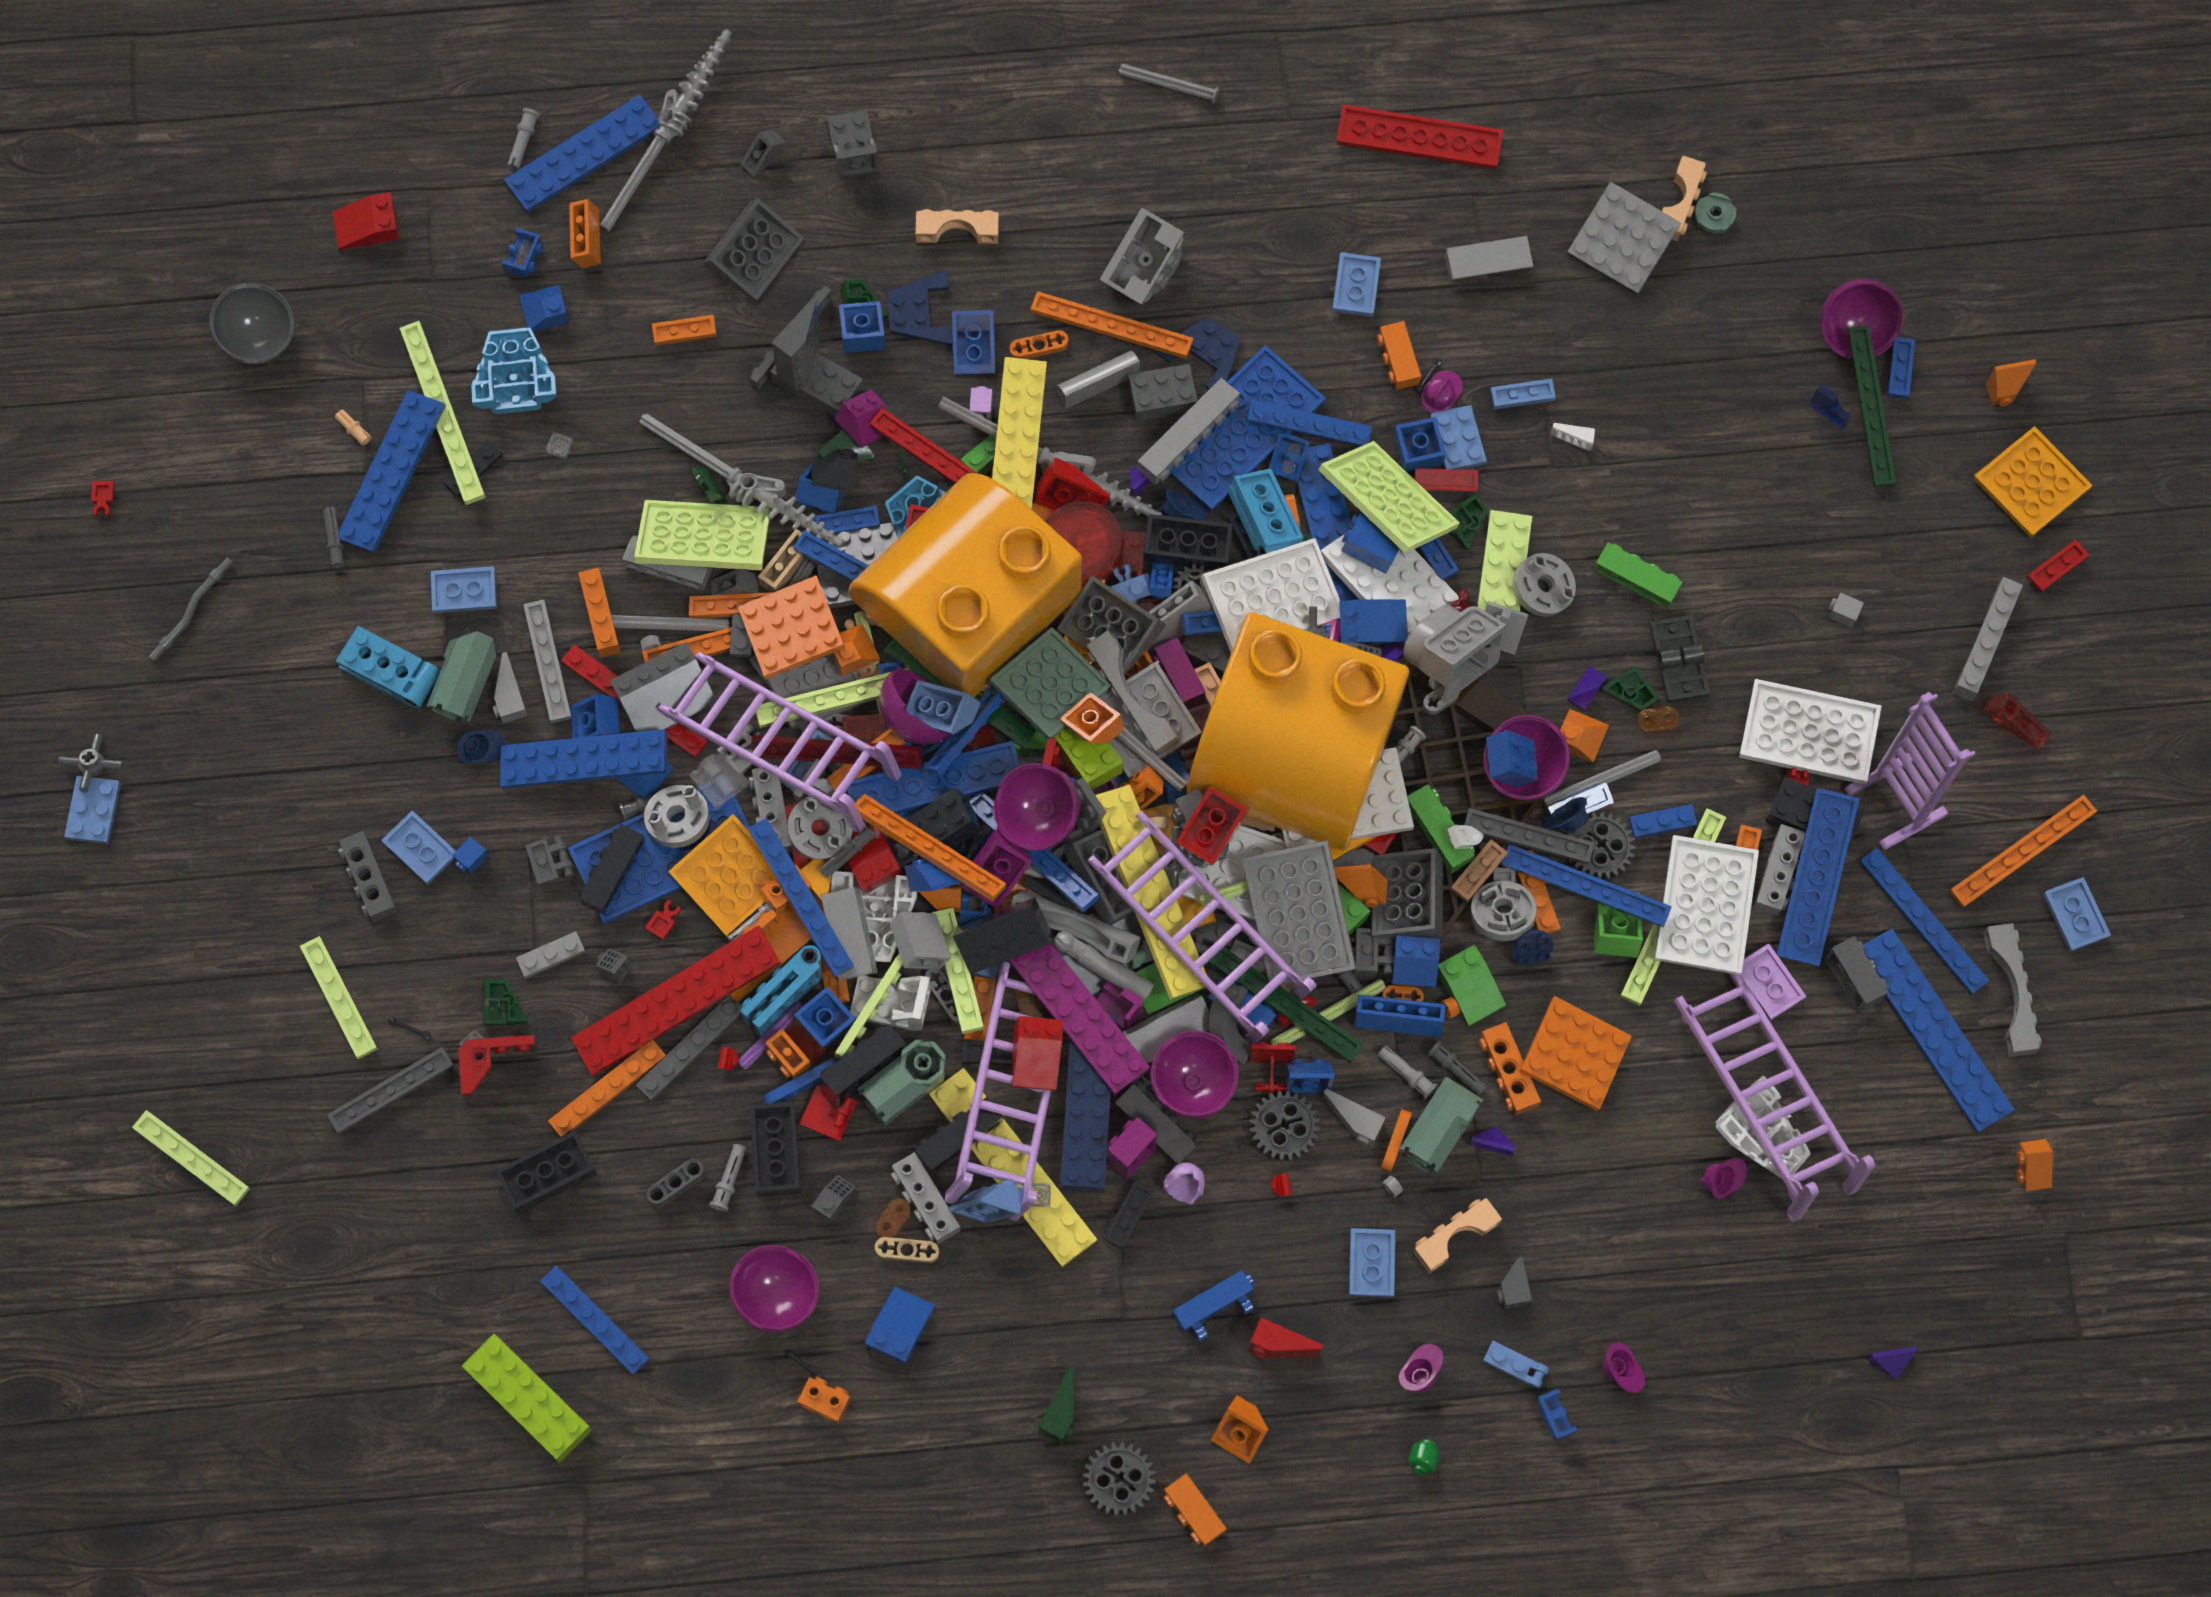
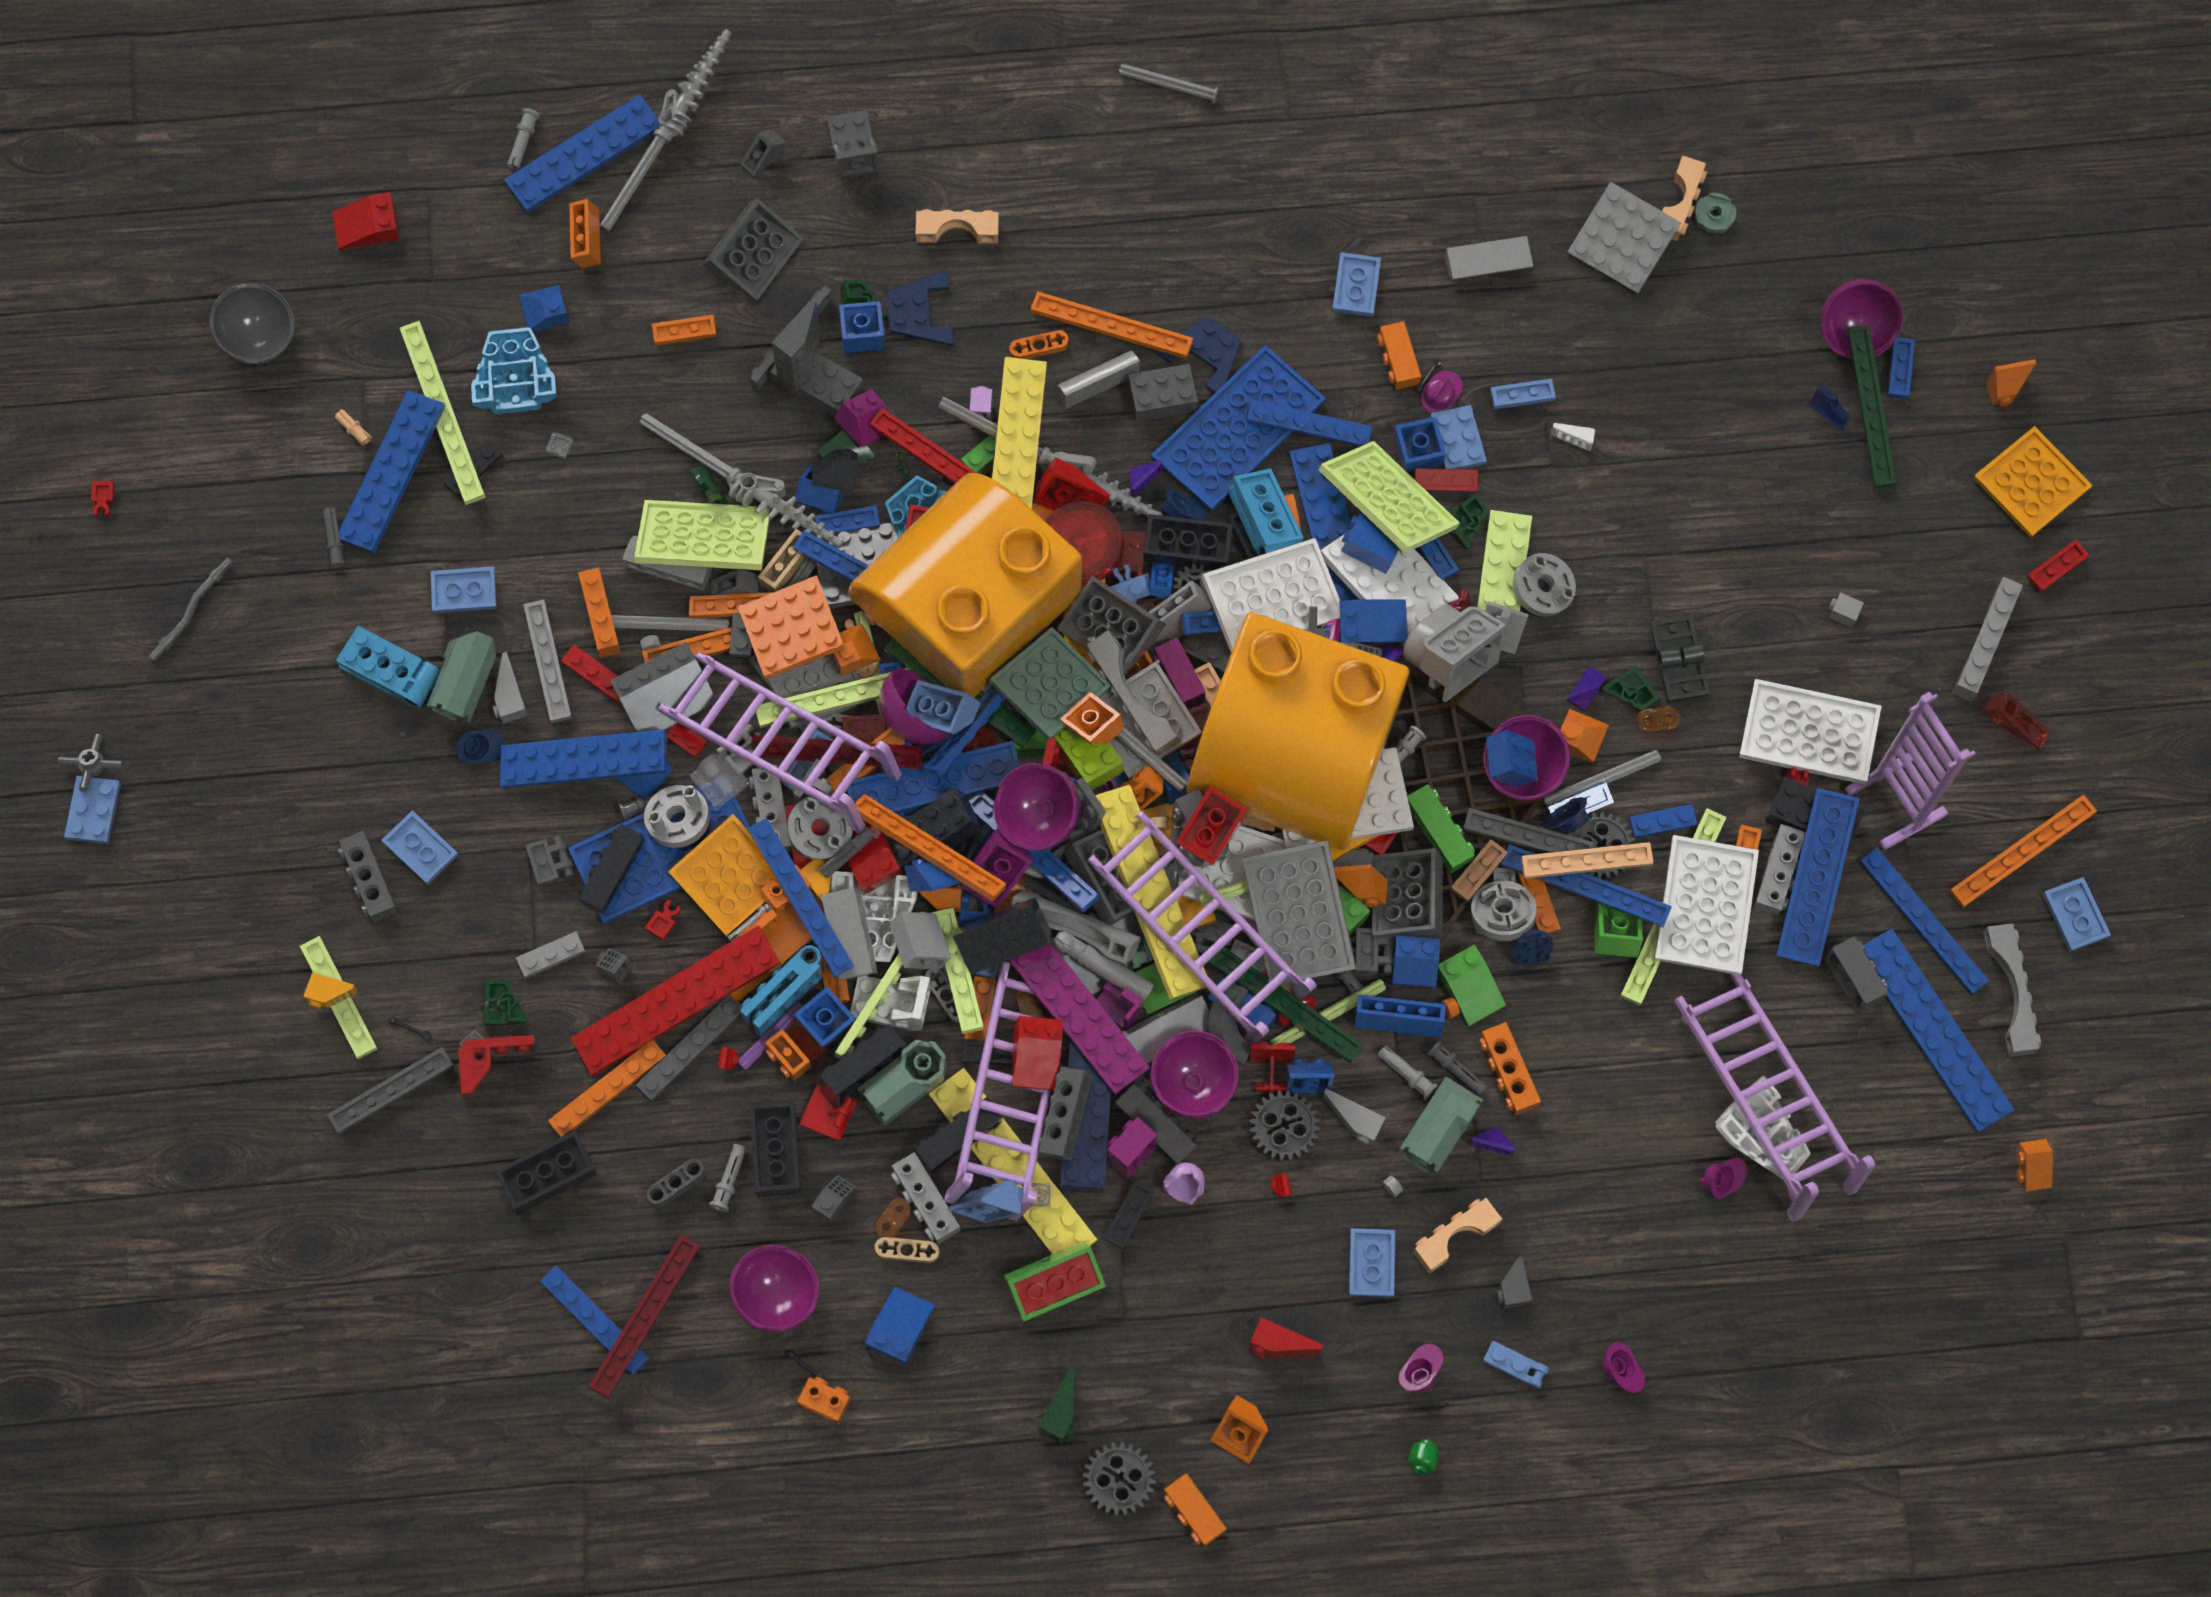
yellowish green plate [132,1110,250,1206] -> none
blue brick [452,837,489,875] -> none
lime brick [462,1334,592,1463] -> none
blue window [502,228,544,278] -> none
blue slope [570,694,620,738] -> none
blue beam [762,1058,838,1104] -> none
blue slope [952,309,996,374] -> none
light grey brick [1100,208,1184,304] -> none
light grey brick [1137,378,1240,485] -> none
blue brick [1173,1270,1255,1341] -> none
blue window [1269,433,1310,482] -> none
red plate [1336,105,1503,169] -> none
orange beam [1381,1109,1412,1172] -> none
orange beam [1382,985,1424,1002] -> none
light grey beam [1423,685,1460,715] -> none
white plate [1447,825,1483,849] -> none
orange plate [1519,996,1632,1111] -> none
blue window [1537,1389,1577,1441] -> none
bright green brick [1594,543,1682,610] -> none
lavender plate [1741,944,1807,1021] -> none
dark purple slope [1868,1346,1917,1380] -> none
none -> light orange slope [303,972,357,1009]
none -> dark red plate [589,1235,700,1399]
none -> brick [1003,1241,1106,1321]
none -> dark grey brick [1039,1066,1093,1161]
none -> light nougat plate [1521,842,1653,879]

